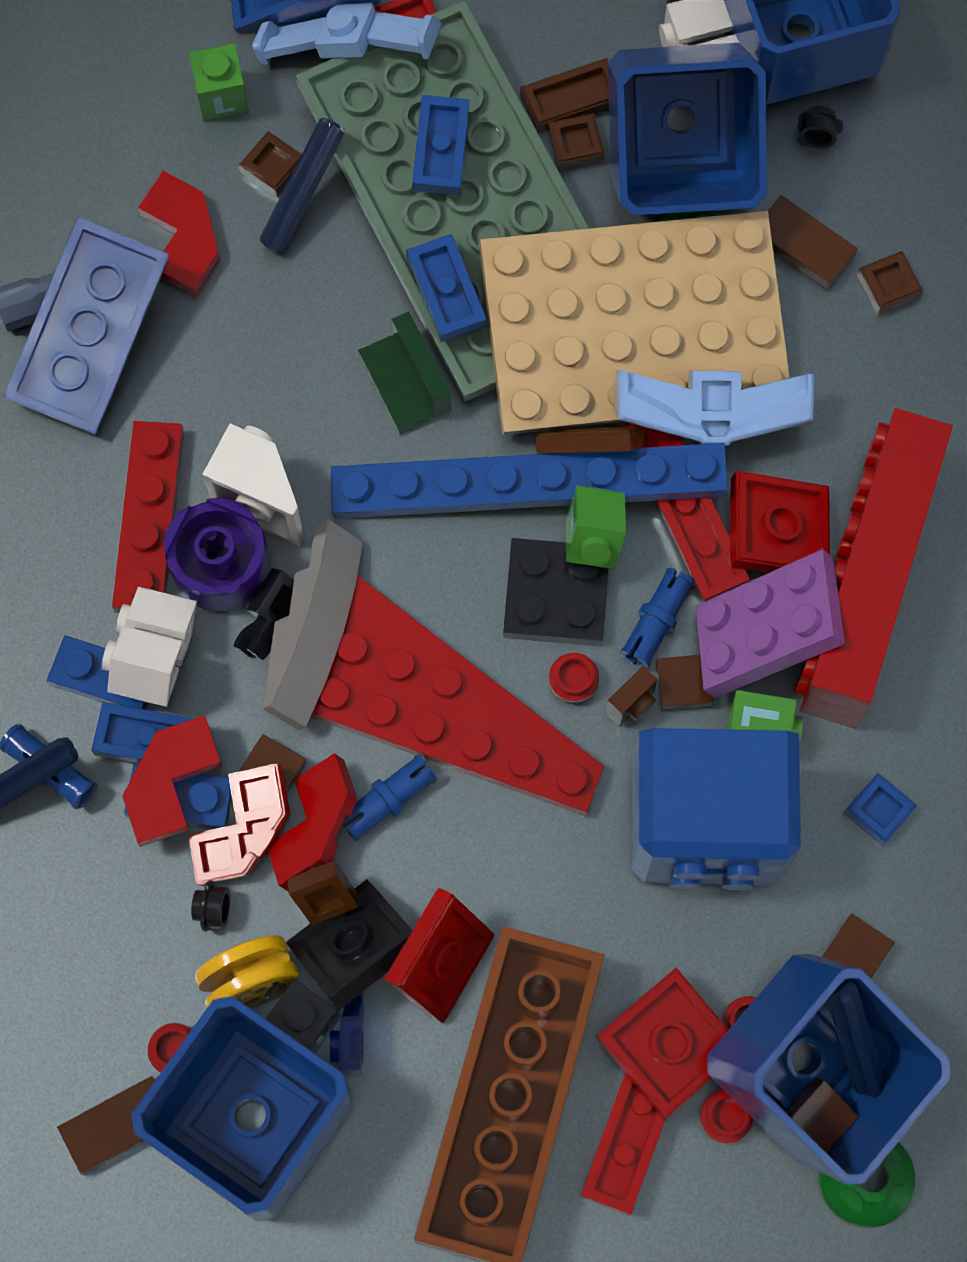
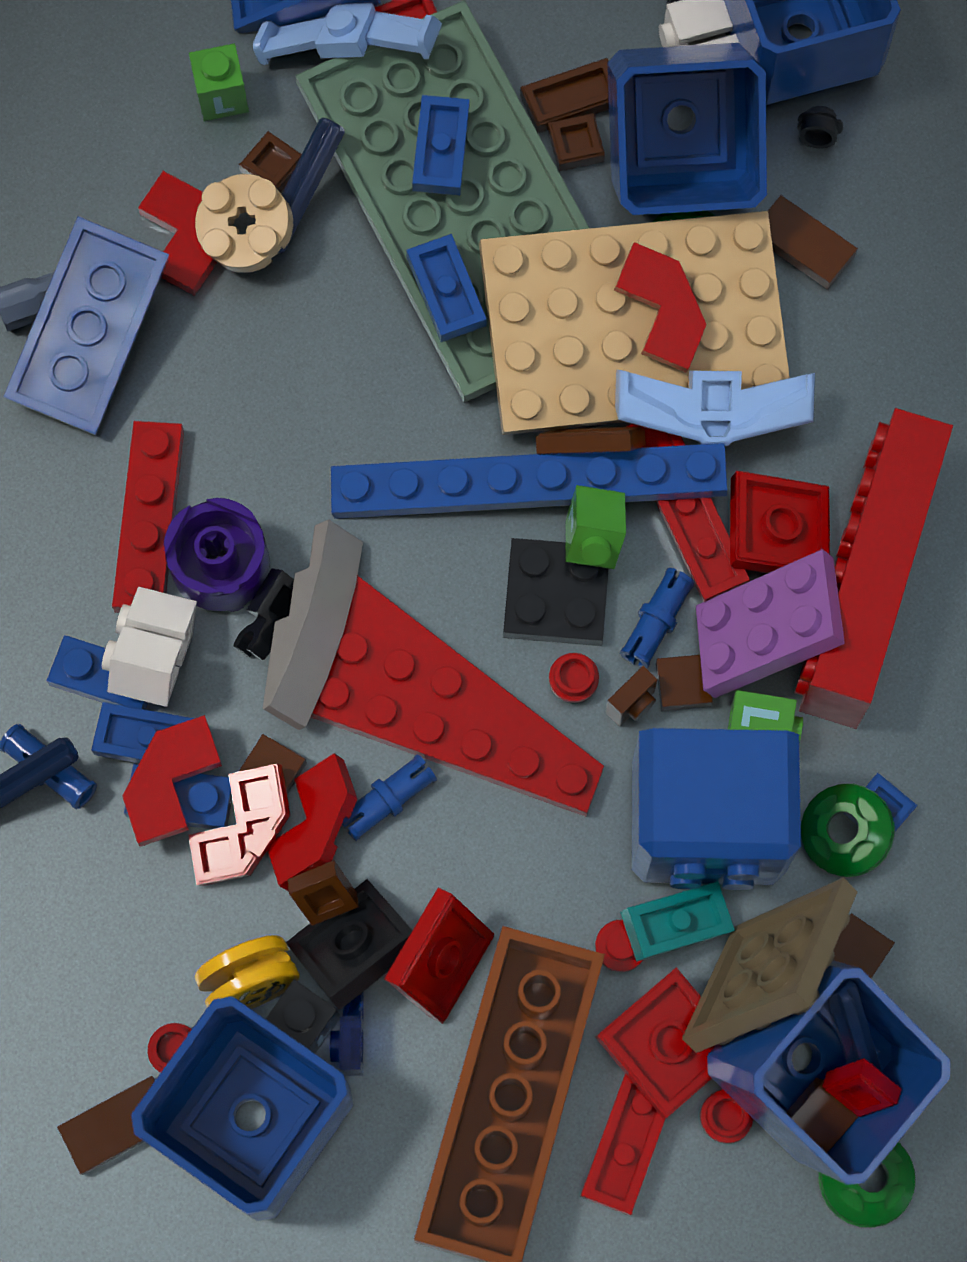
black plate [191,881,231,932] -> none
white slope [202,423,305,548] -> none
dark green panel [358,311,452,435] -> none
reddish brown tile [857,251,923,315] -> none
none -> tan plate [195,174,293,273]
none -> red plate [595,920,643,972]
none -> red tile [614,242,707,373]
none -> teal plate [620,881,735,962]
none -> dark tan plate [682,877,857,1053]
none -> green piece [801,784,895,877]
none -> red tile [822,1058,901,1117]

